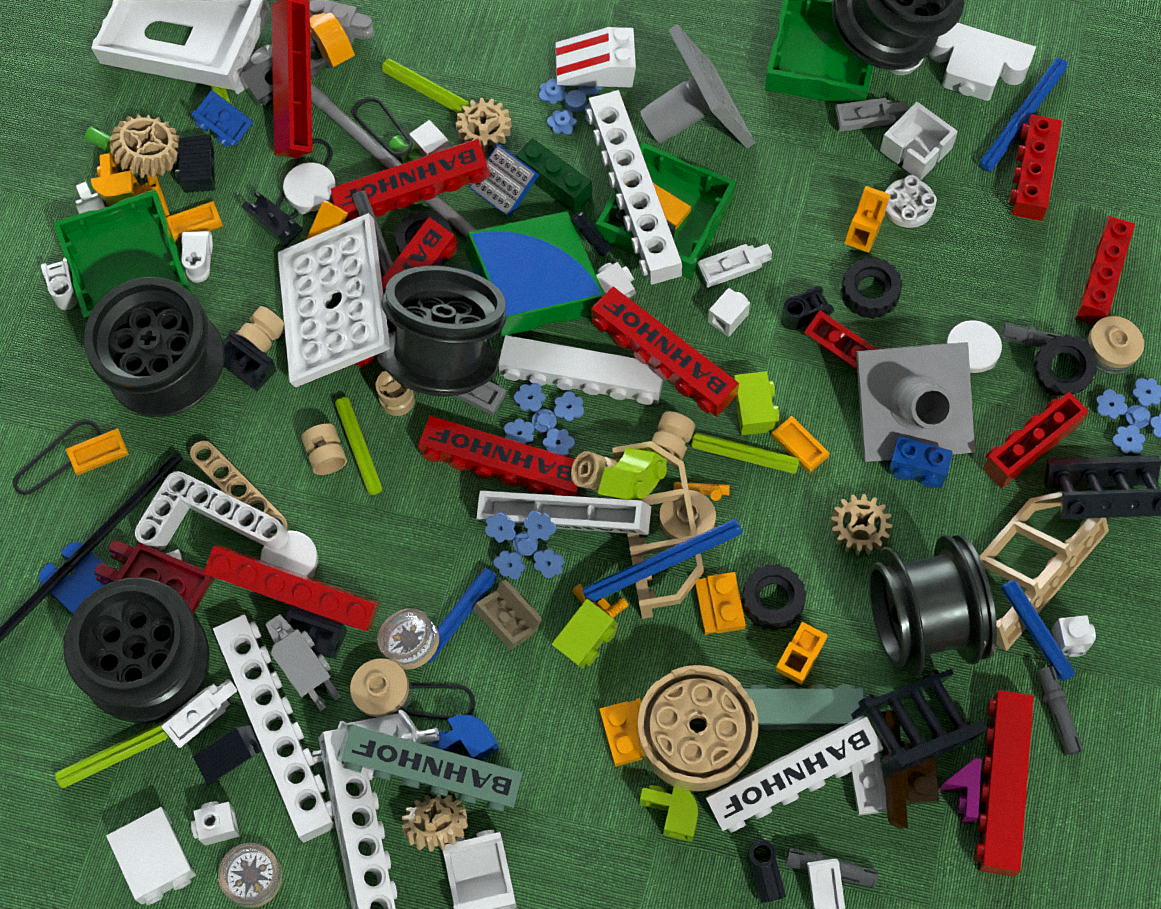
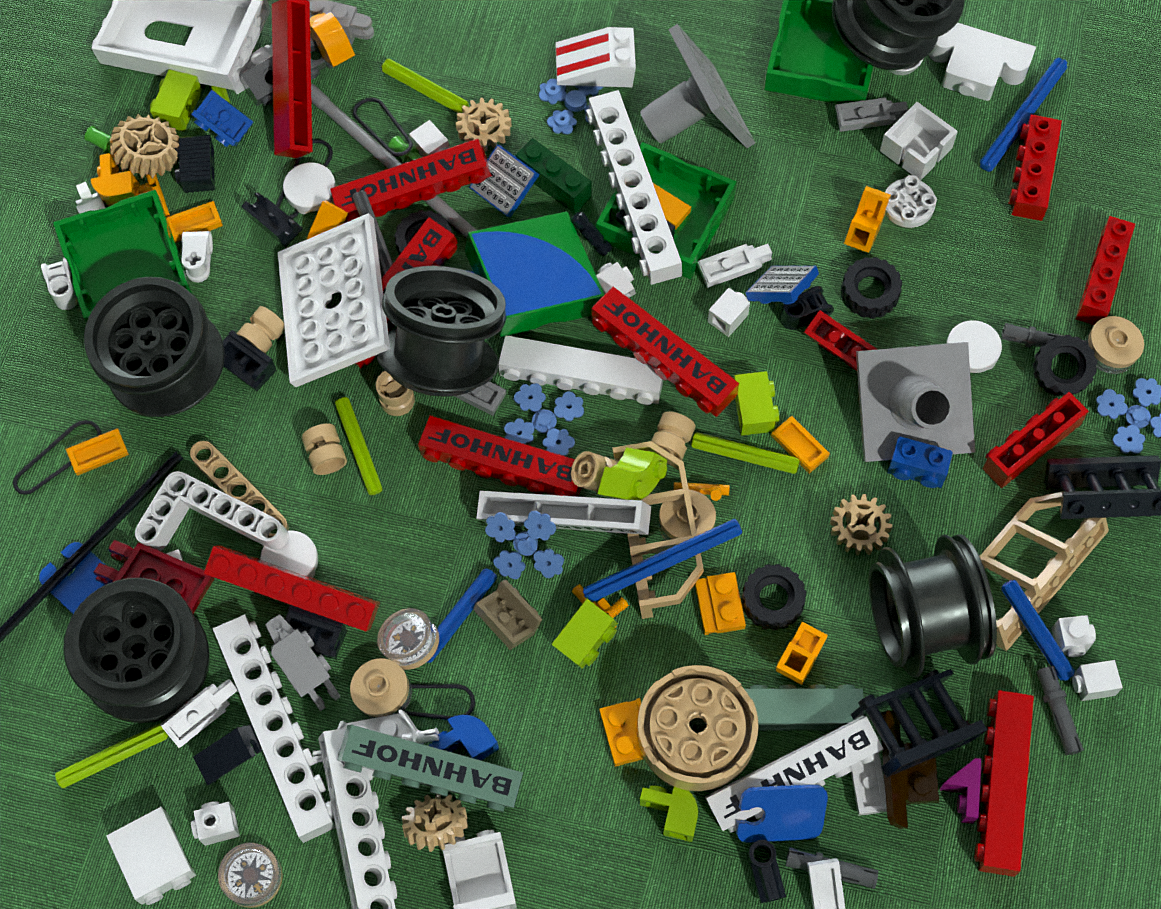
none -> lime brick [150,69,202,132]
none -> blue piece [736,785,828,842]
none -> tile [746,266,819,304]
none -> white brick [1072,660,1123,701]

